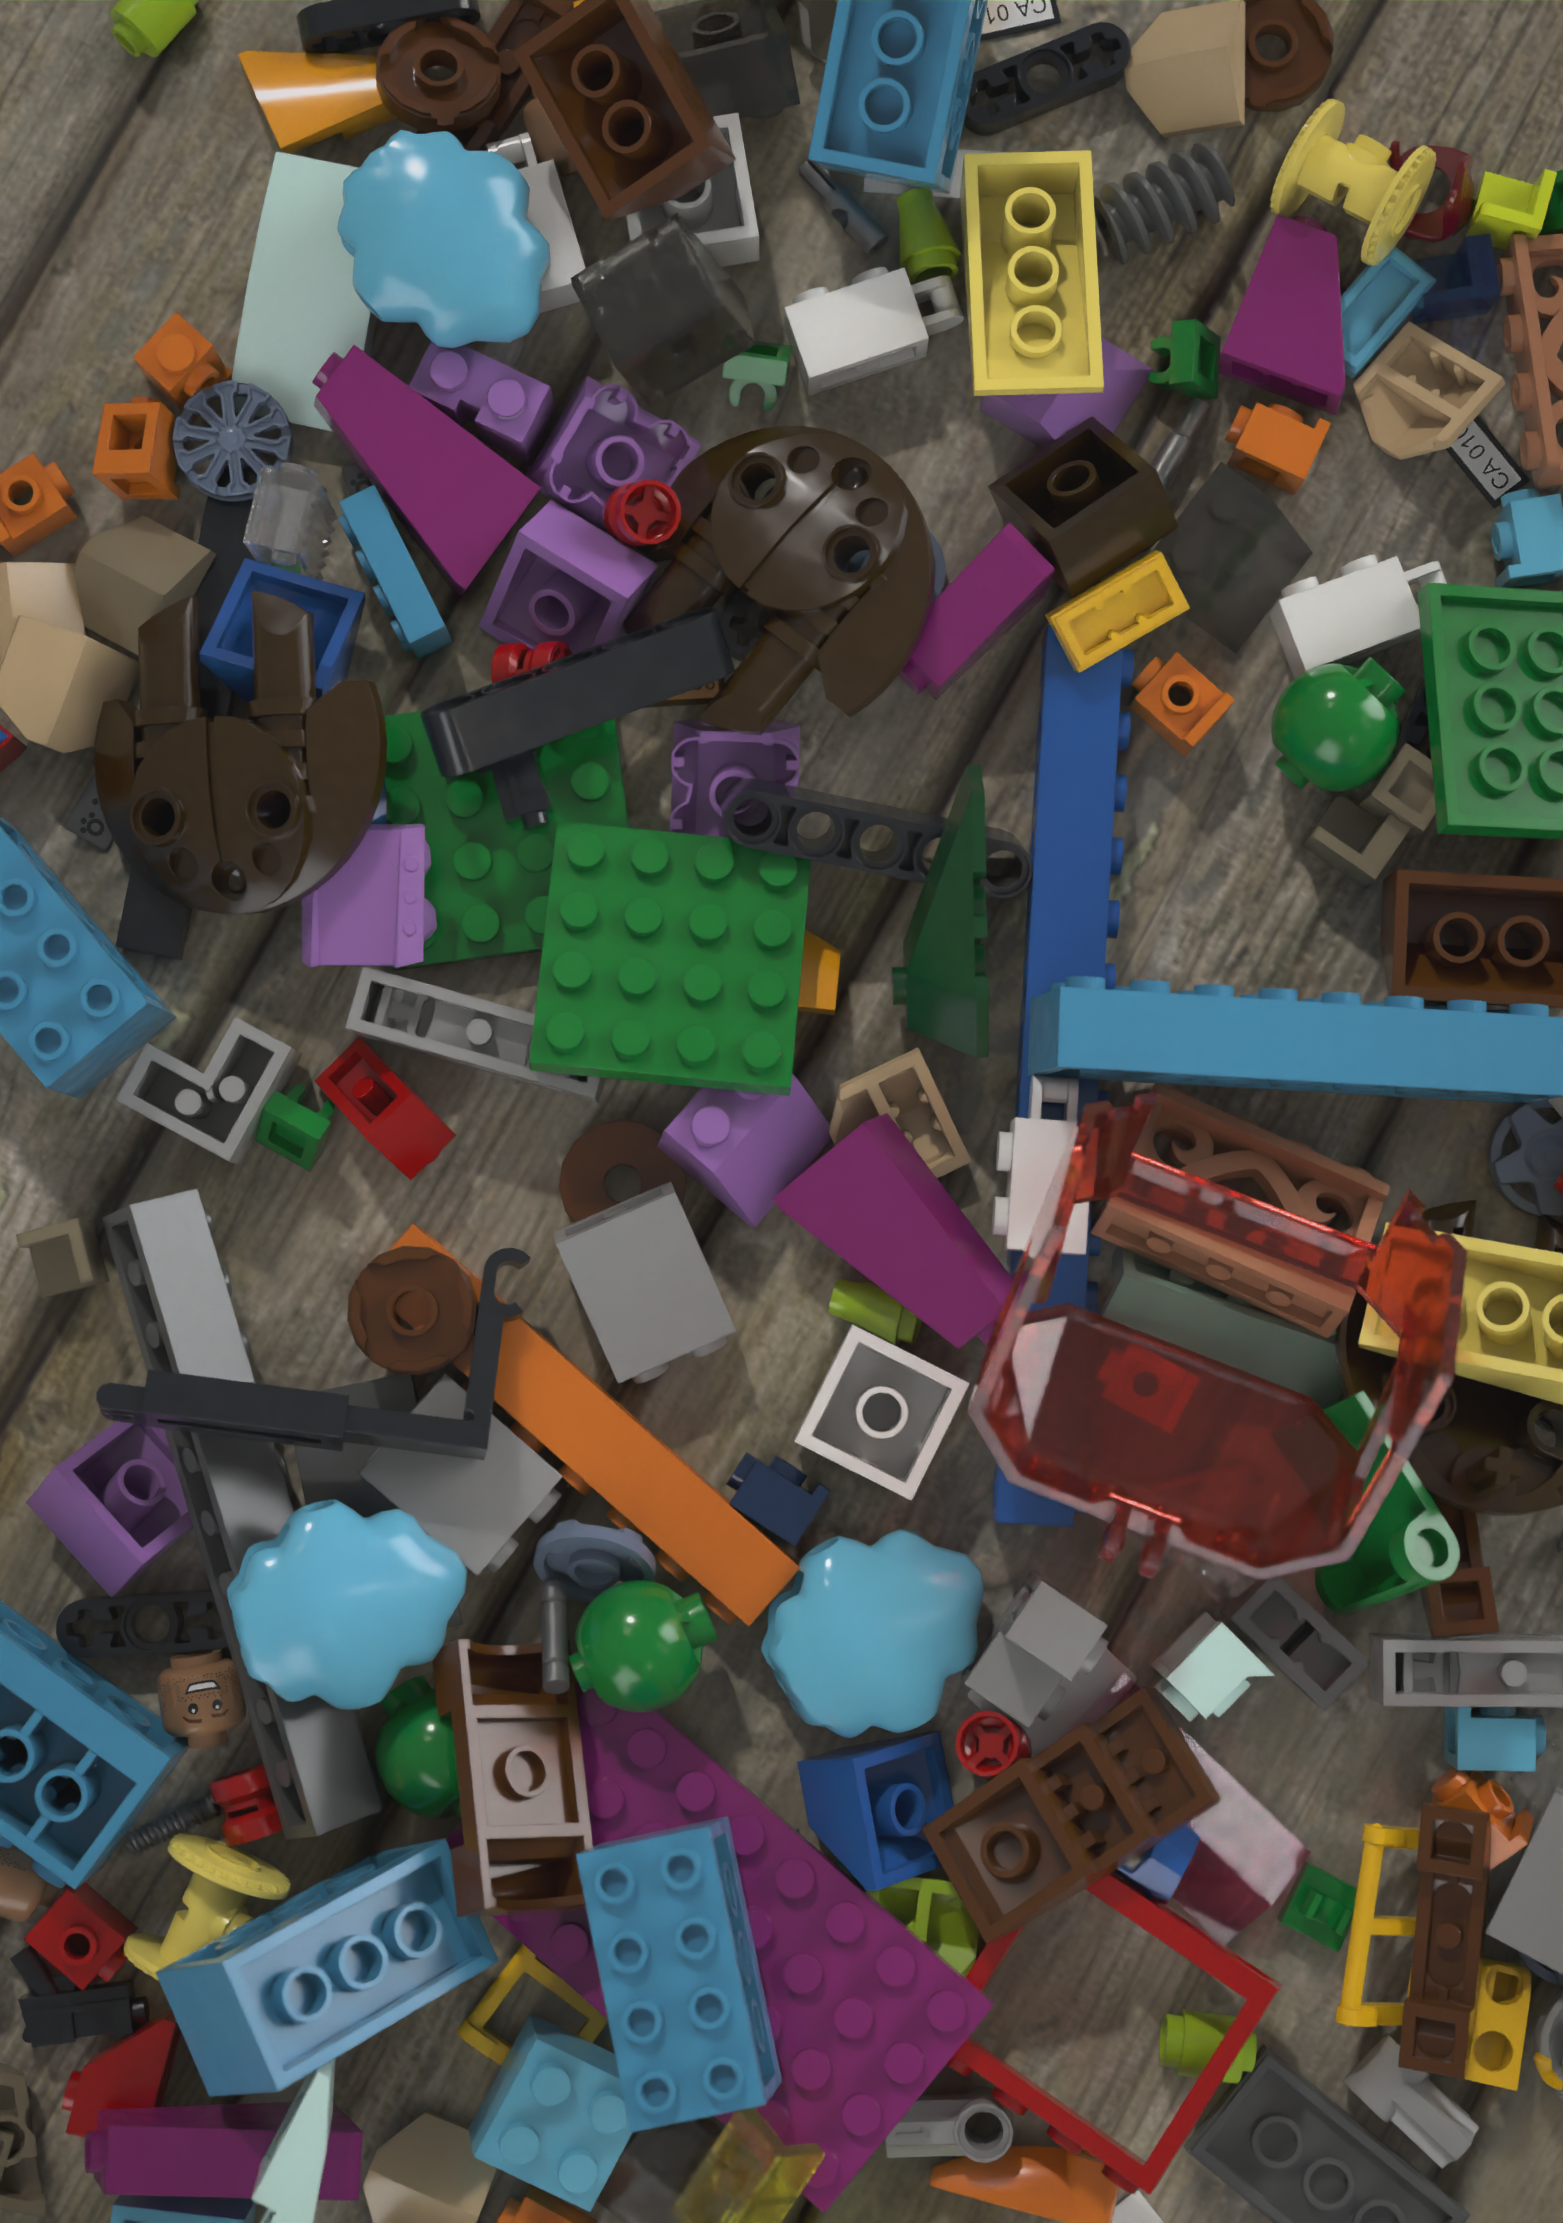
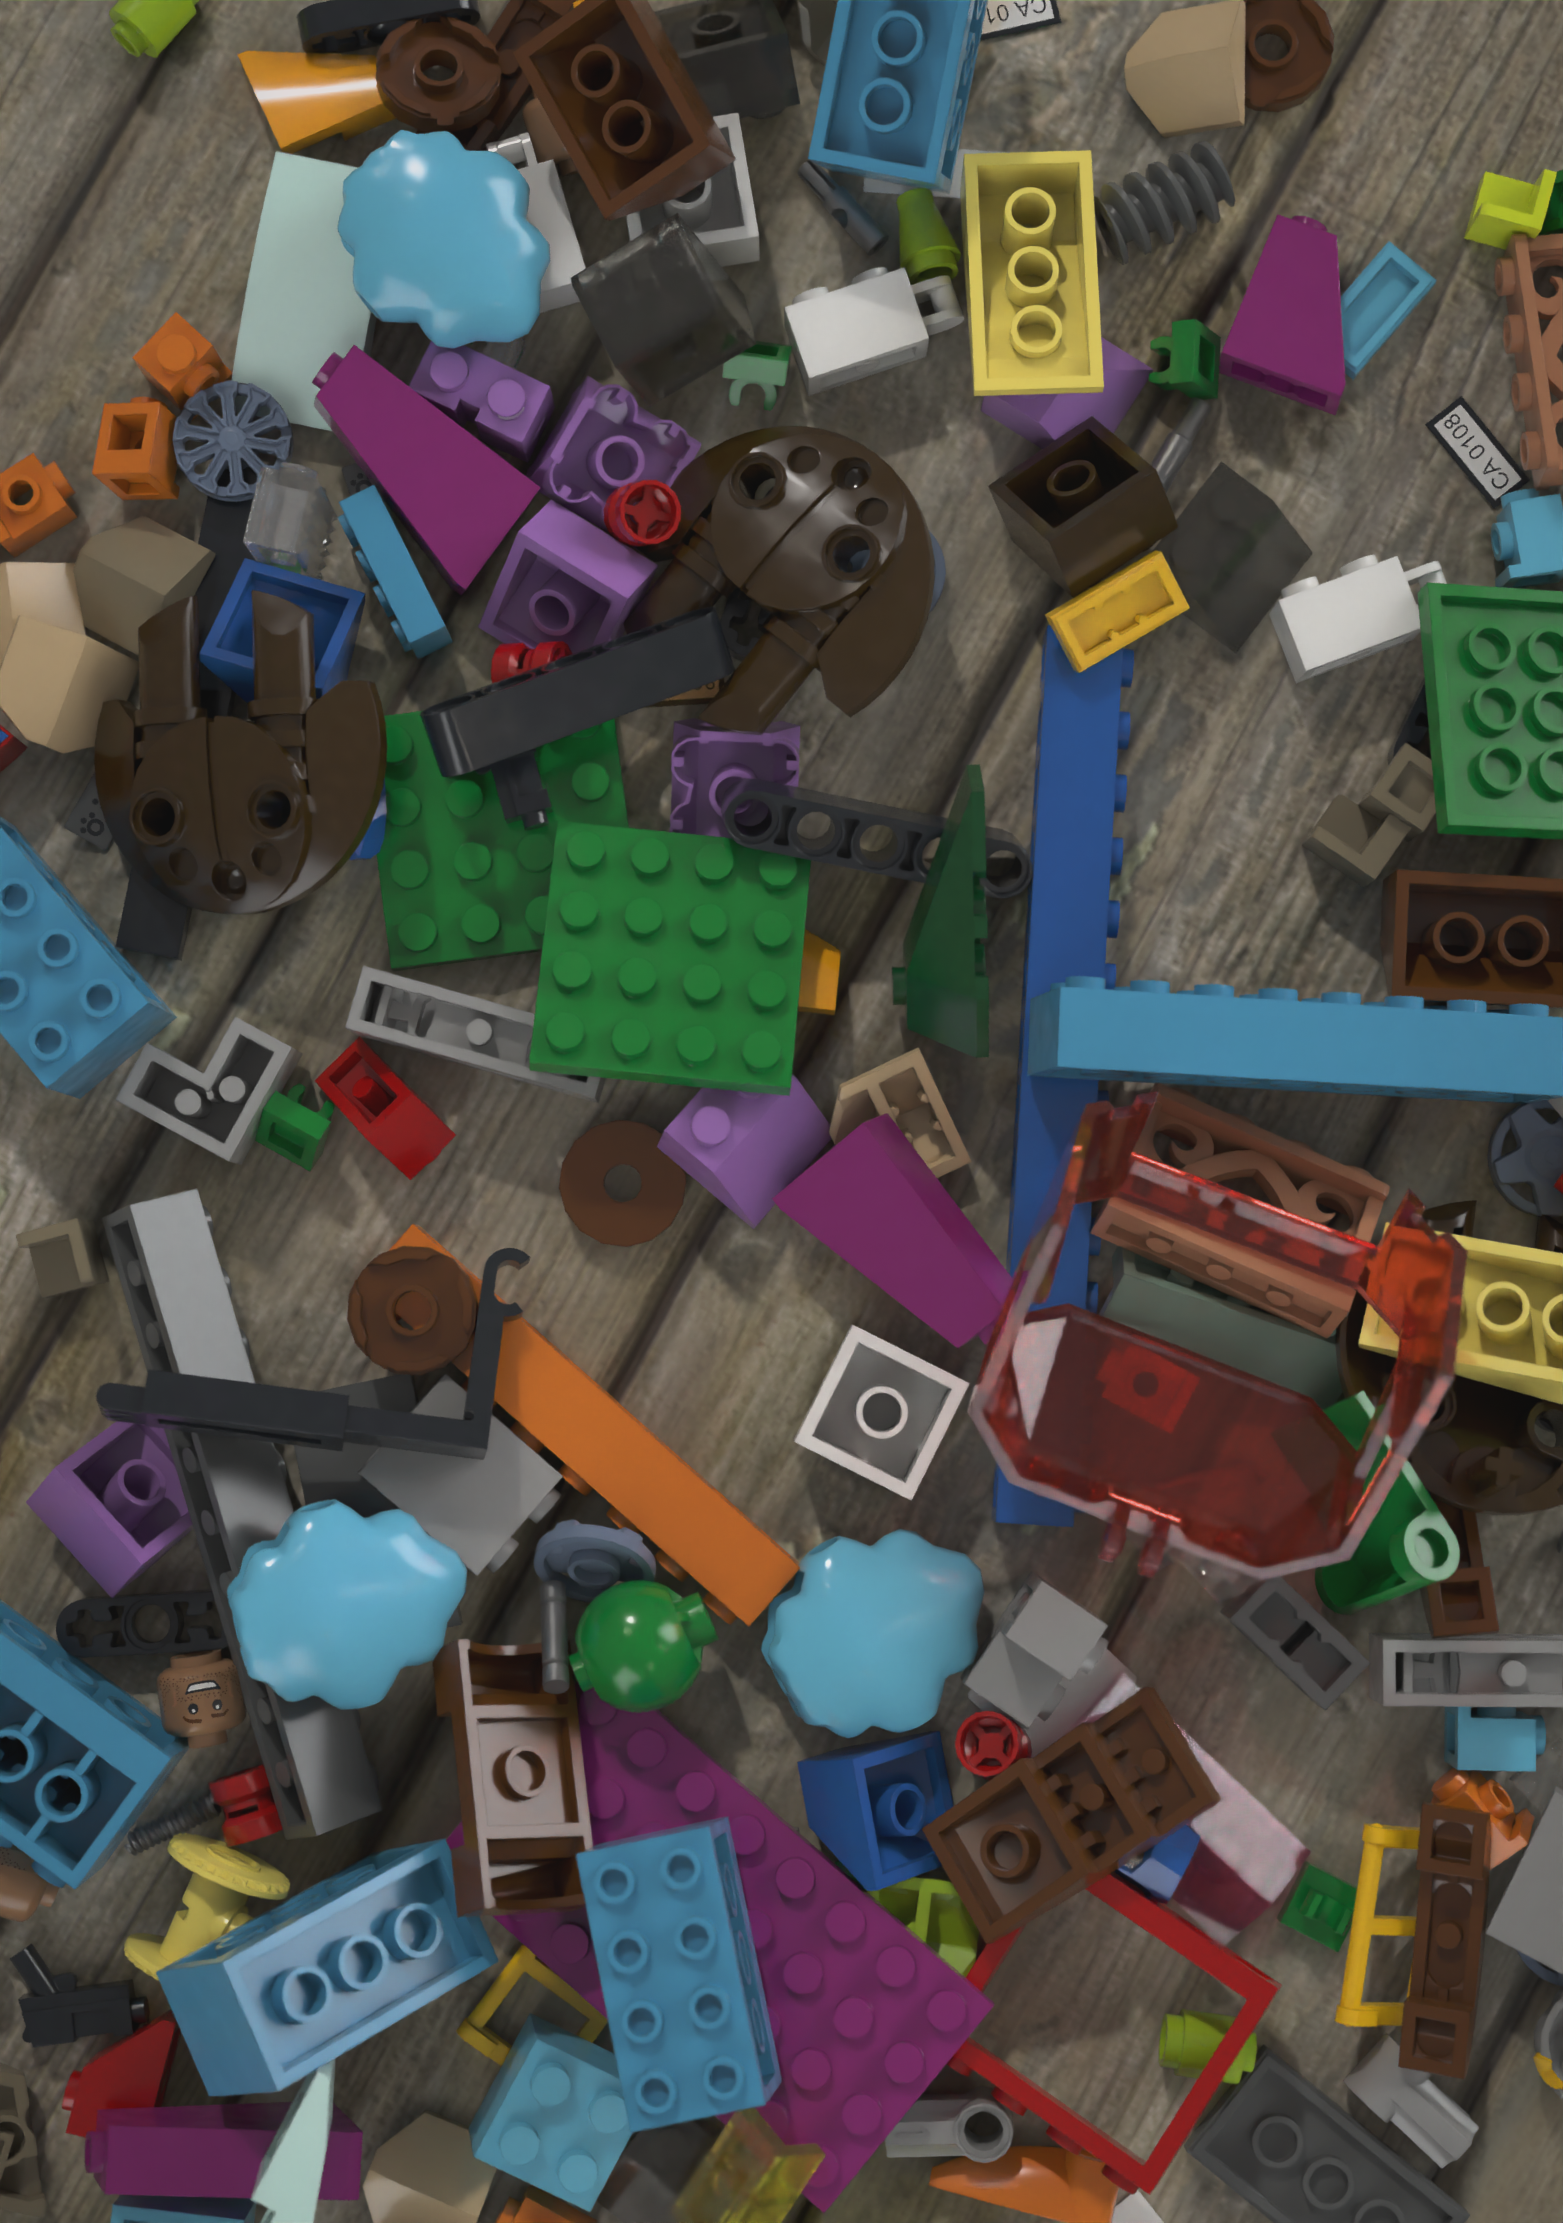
red brick [24,1882,138,1991] -> none
medium lavender slope [301,824,437,968] -> none
green brick [376,1676,462,1821] -> none
light grey brick [554,1181,737,1384] -> none
dark blue brick [726,1452,830,1546] -> none
lime cone [829,1278,923,1347] -> none
magenta slope [899,523,1055,700] -> none
black beam [963,22,1131,136] -> none
white brick [992,1075,1094,1255] -> none
orange brick [1129,652,1235,757] -> none
light aqua window [1151,1611,1275,1722] -> none
orange brick [1225,403,1331,496] -> none
light yellow hose [1270,99,1436,266] -> none
green brick [1271,656,1407,792] -> none
tan slope [1353,322,1506,460] -> none
dark red piece [1388,141,1474,243] -> none
panel [1411,233,1500,324] -> none
yellow leg [1465,1957,1531,2091] -> none

